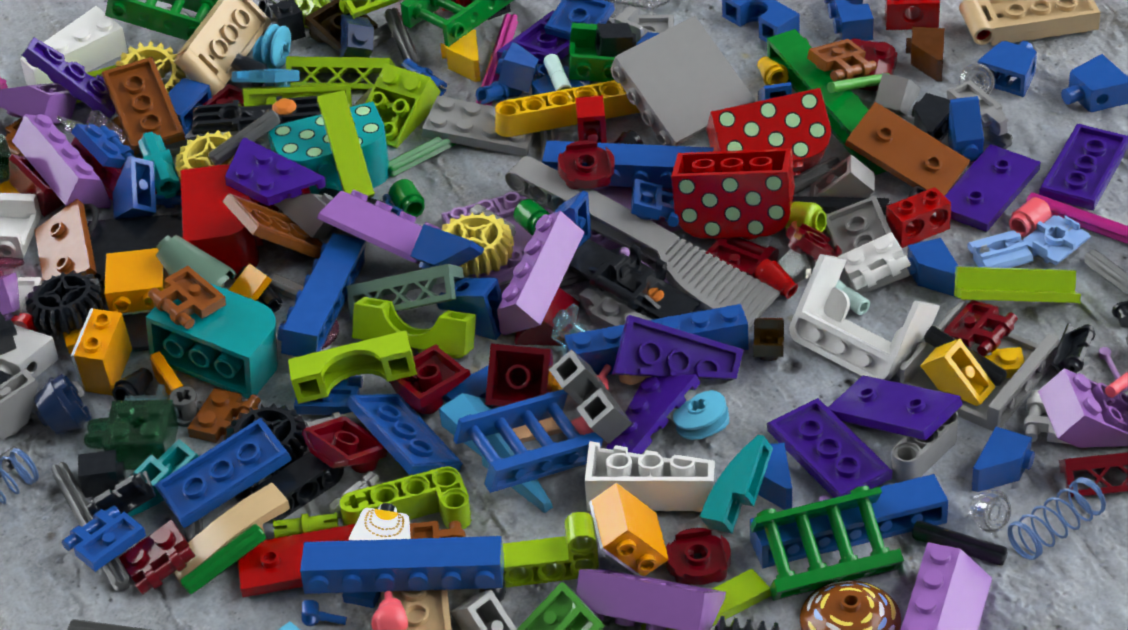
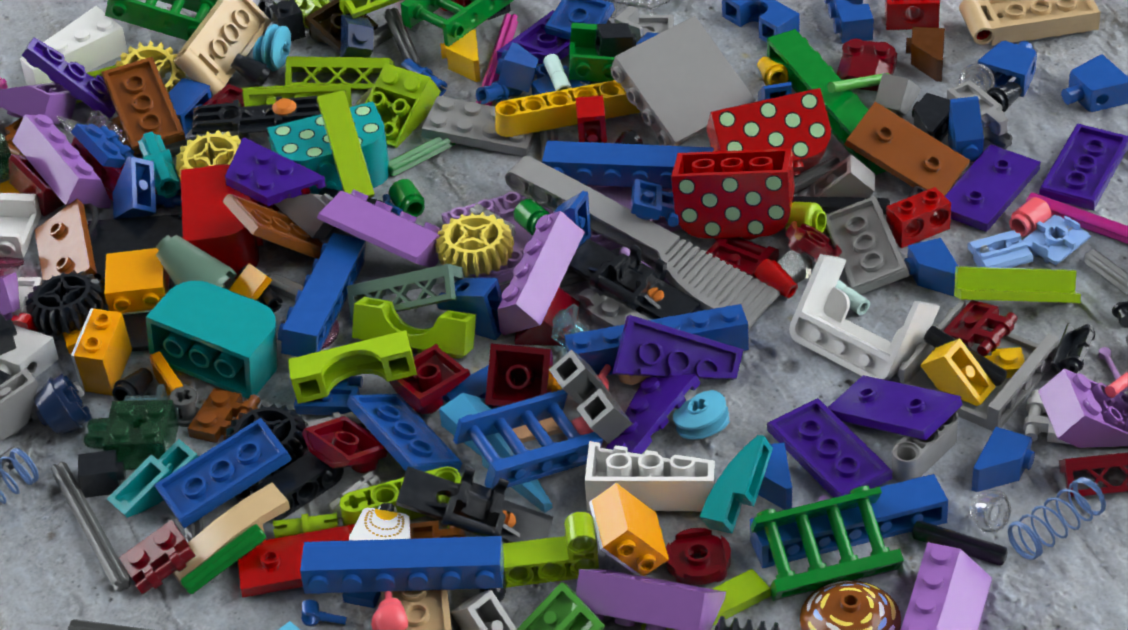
blue plate [62,505,146,572] -> none
black hinge [87,471,156,515] -> none
dark orange plate [148,266,226,329] -> none
dark grey axle [208,110,281,165] -> none
dark azure wing [232,68,300,87] -> none
blue slope [410,224,484,269] -> none
dark red plate [558,140,615,189] -> none
dark brown bracket [753,318,784,361] -> none
dark orange plate [807,39,877,81] -> none
white plate [838,232,911,290] -> none
none -> black piece [395,466,553,543]
none -> black cone [987,82,1022,112]

